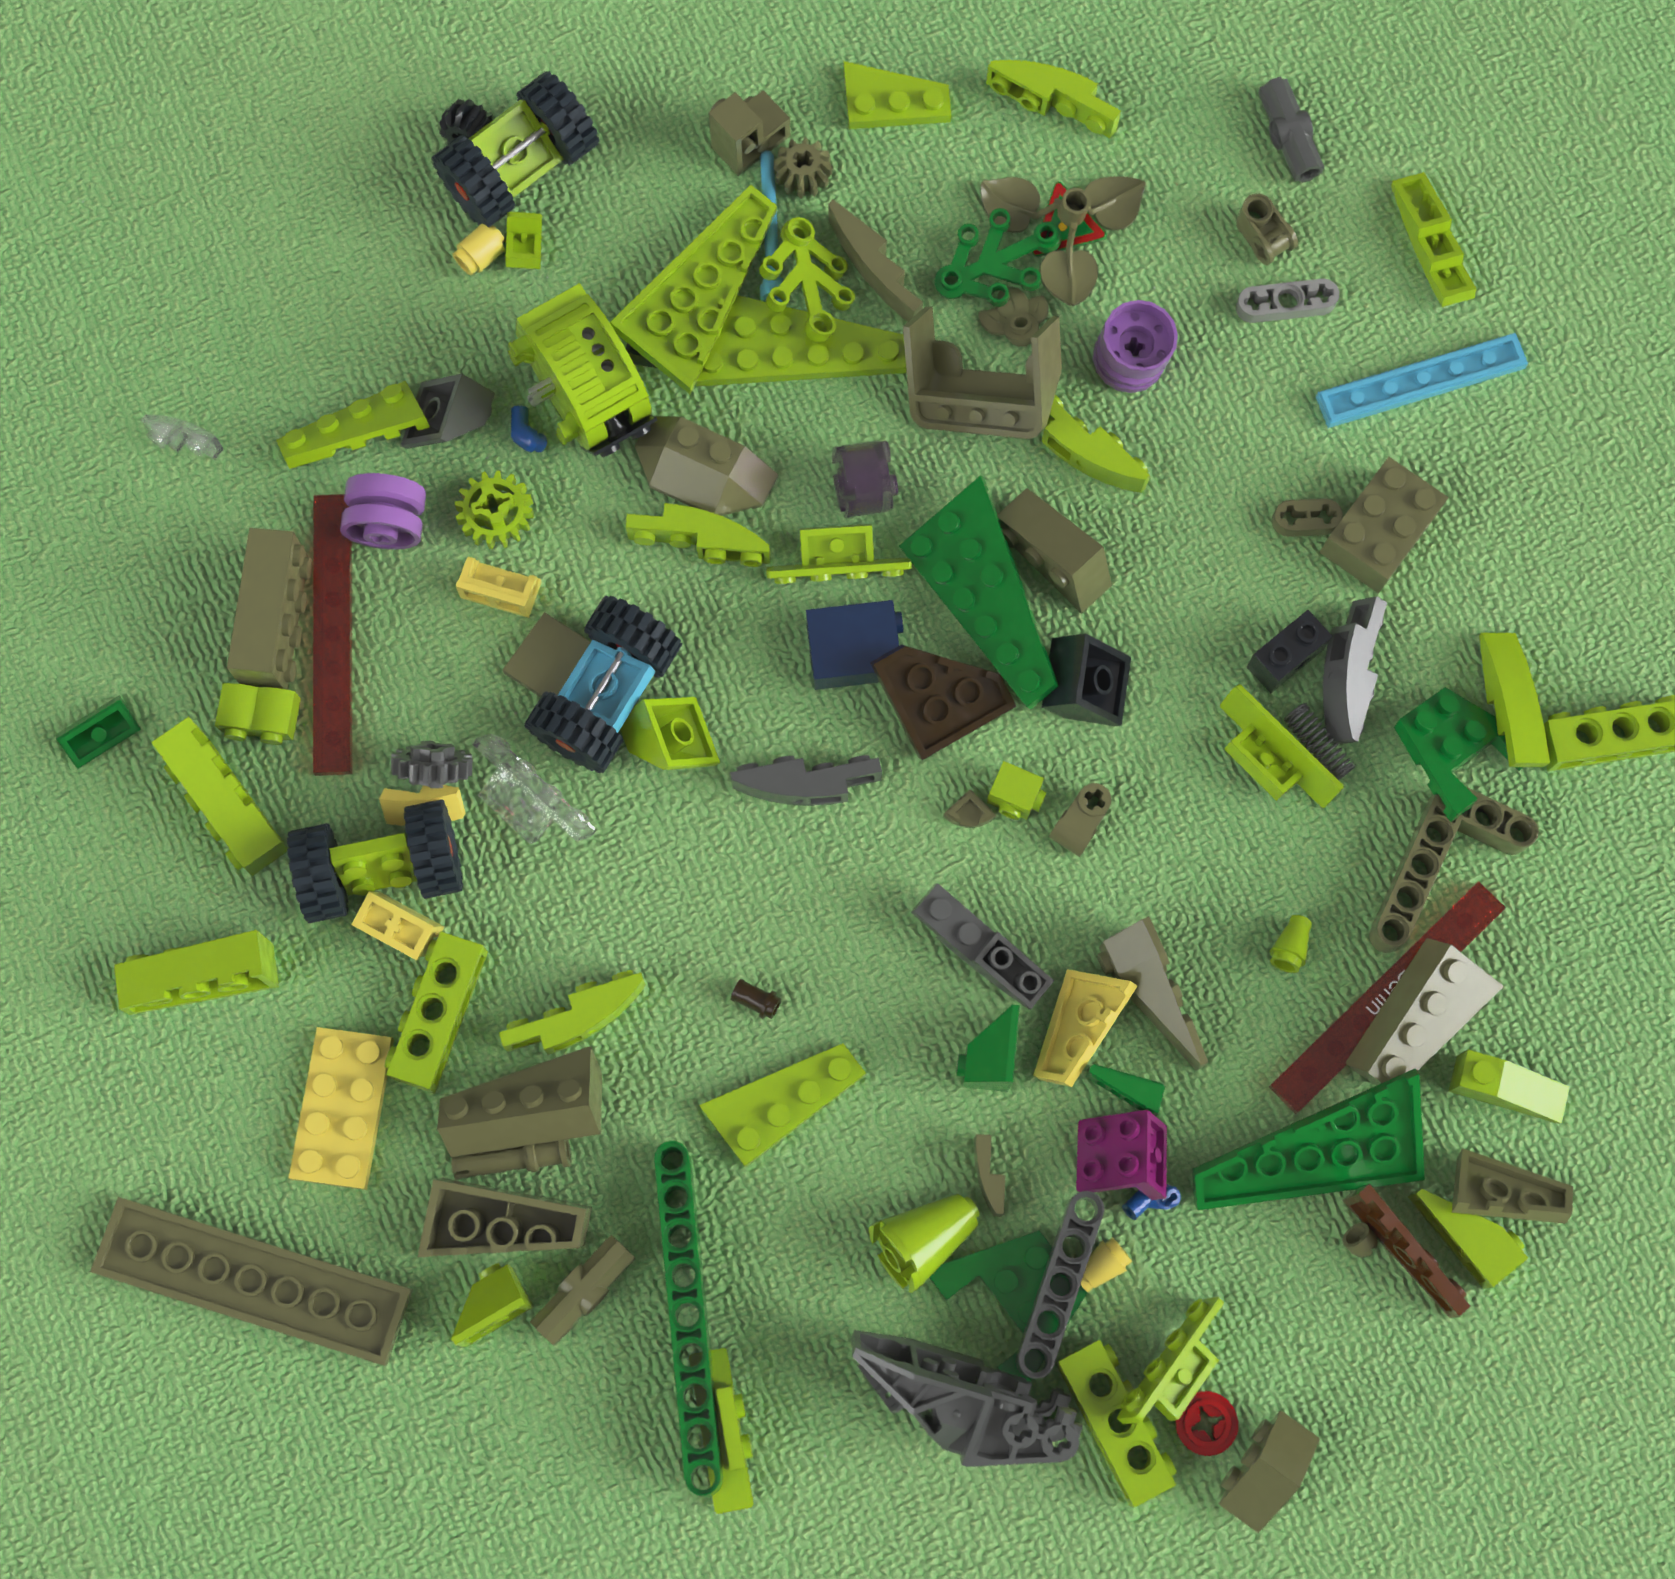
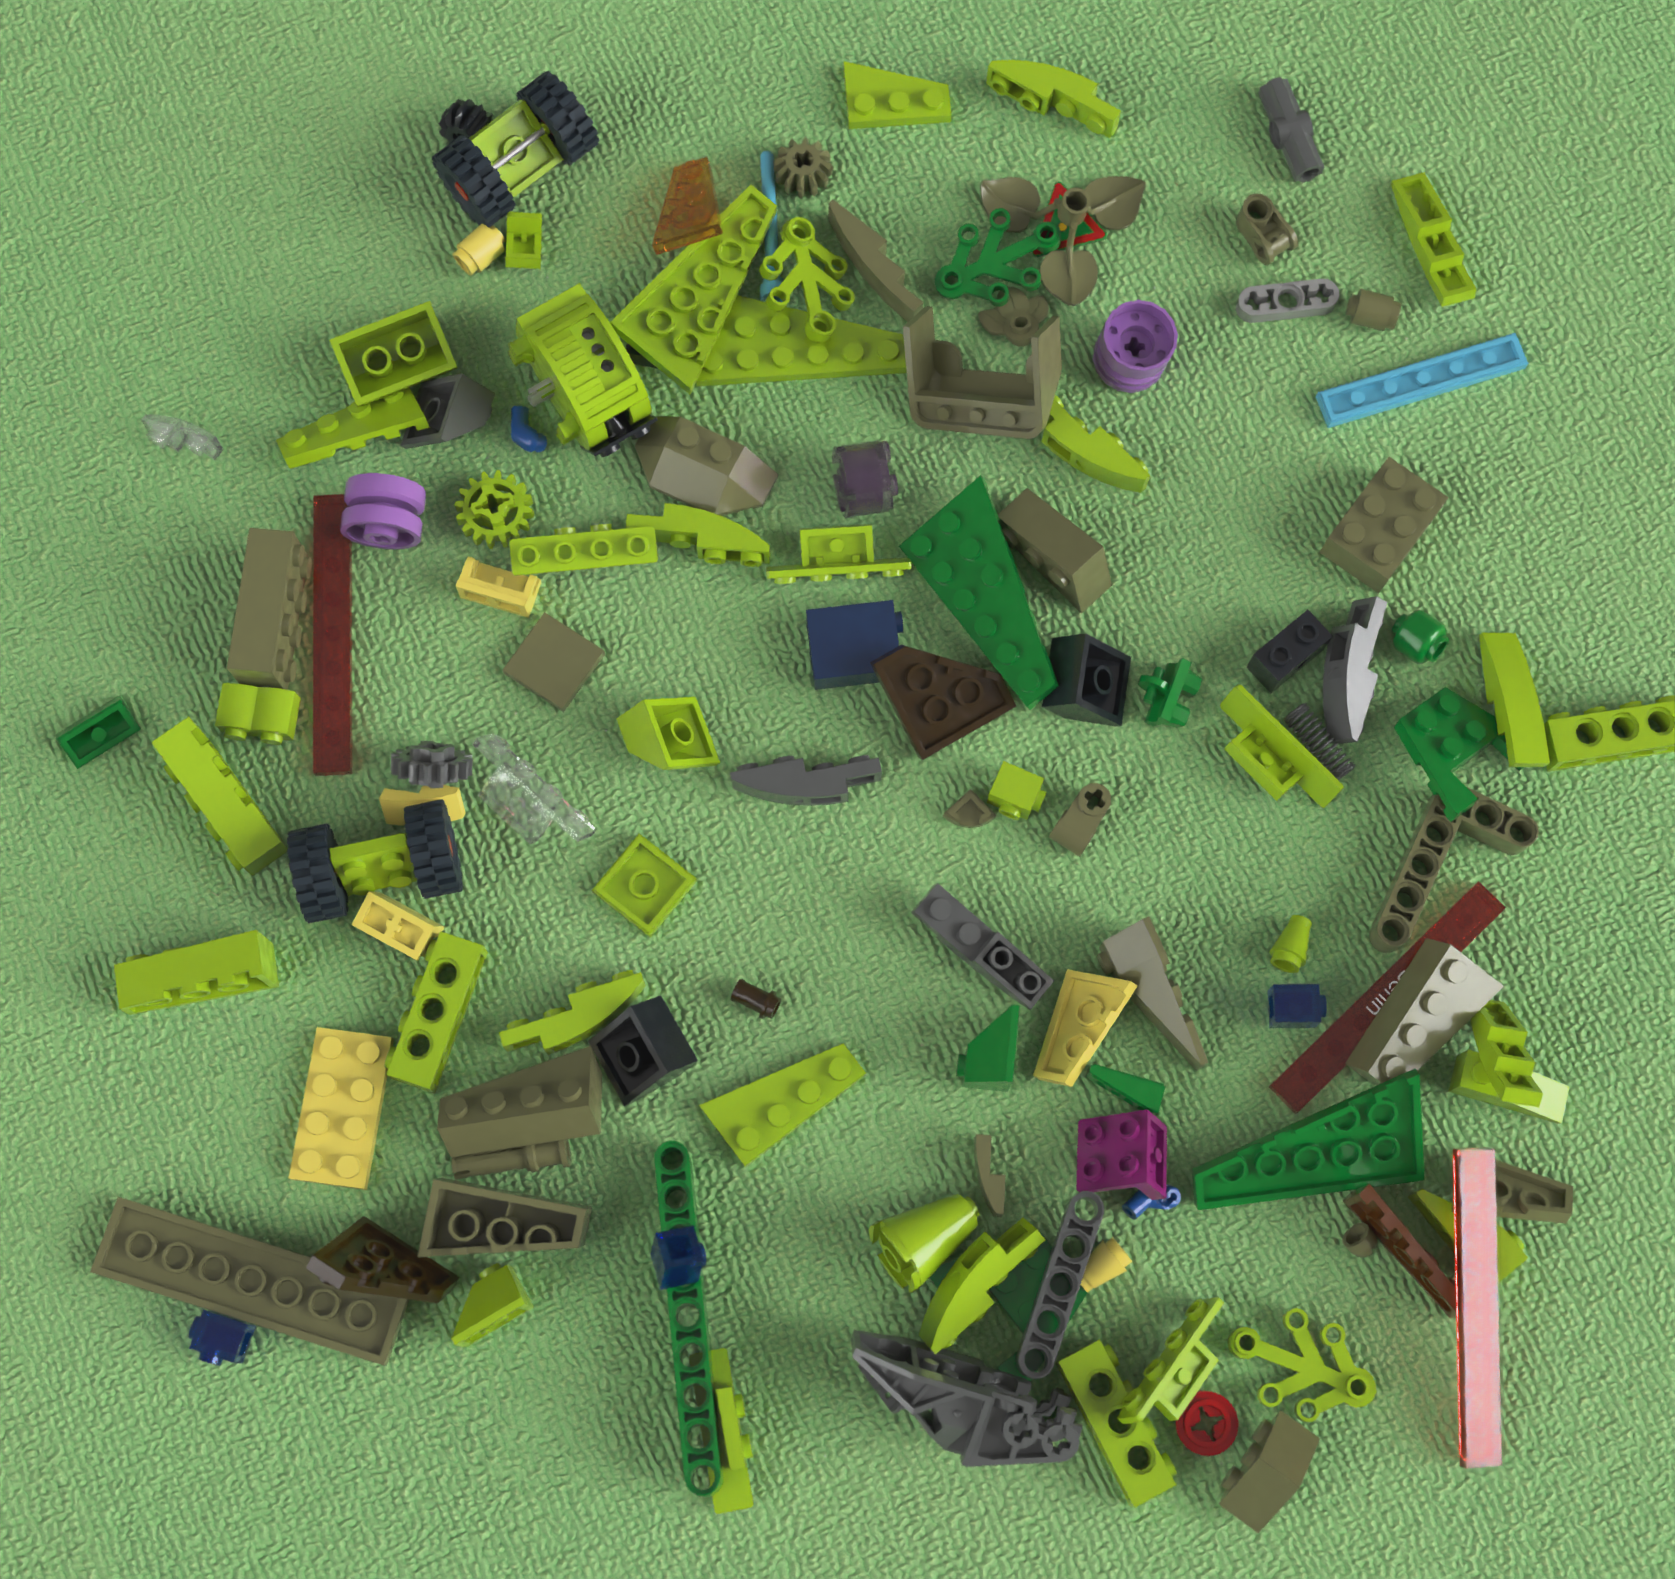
black plate [524,596,682,773] -> none
olive piece [530,1235,636,1345] -> none
olive brick [708,90,791,176] -> none
olive beam [1272,499,1343,537] -> none
none -> clear blue brick [189,1310,256,1366]
none -> dark brown plate [306,1216,460,1303]
none -> lime slope [329,301,458,407]
none -> lime bracket [509,524,658,576]
none -> black slope [588,996,698,1107]
none -> lime tile [592,833,697,938]
none -> clear blue brick [650,1225,707,1290]
none -> clear orange wing [652,157,723,255]
none -> lime slope [919,1217,1045,1355]
none -> green hips [1138,658,1203,728]
none -> lime plant [1228,1308,1376,1422]
none -> clear blue brick [1267,984,1327,1028]
none -> olive brick [1346,289,1401,331]
none -> green head [1392,610,1449,664]
none -> clear red tile [1453,1147,1502,1469]
none -> lime slope [1470,1000,1543,1107]

